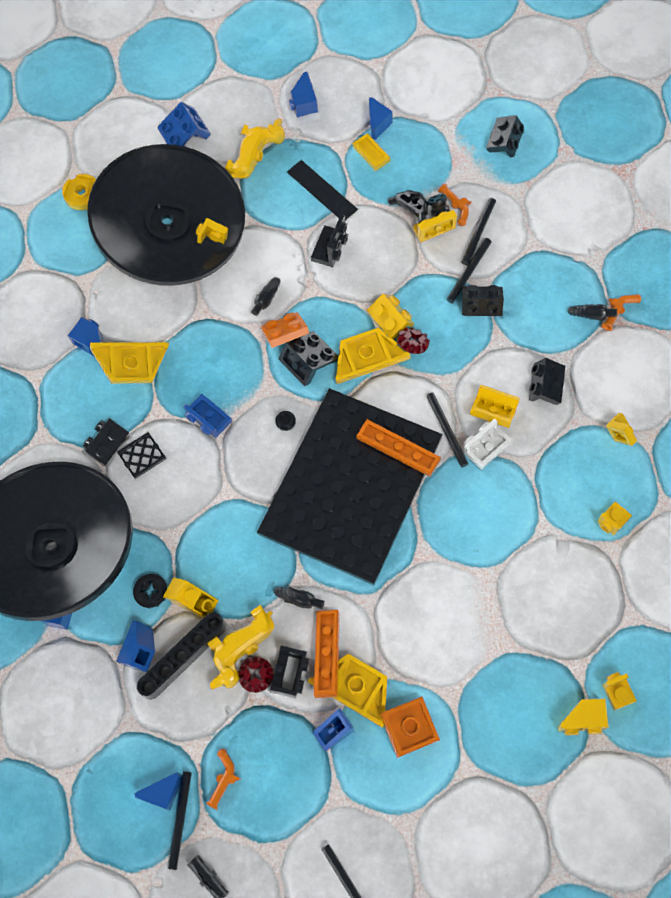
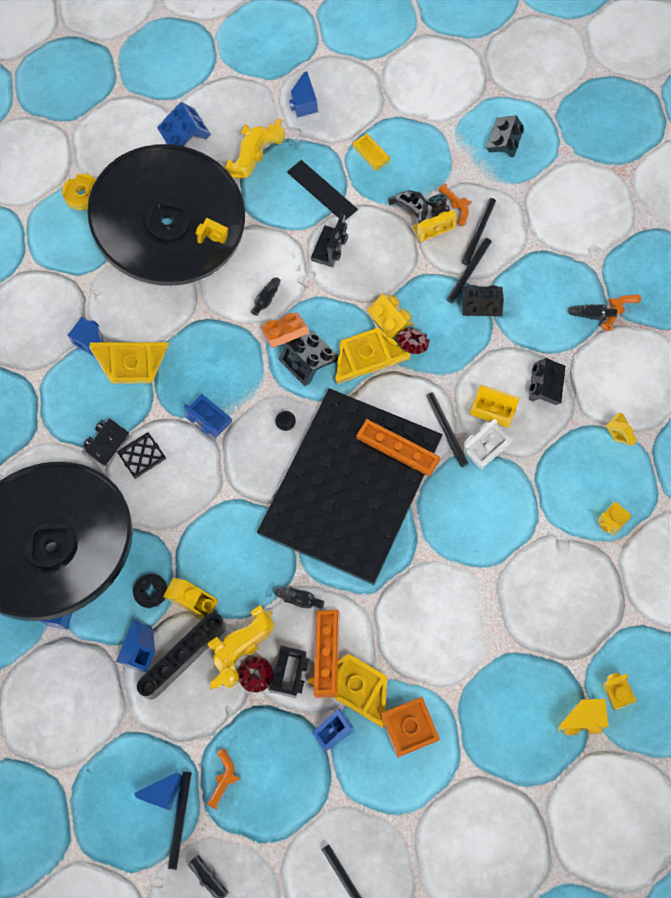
blue slope [369,97,393,140] -> none

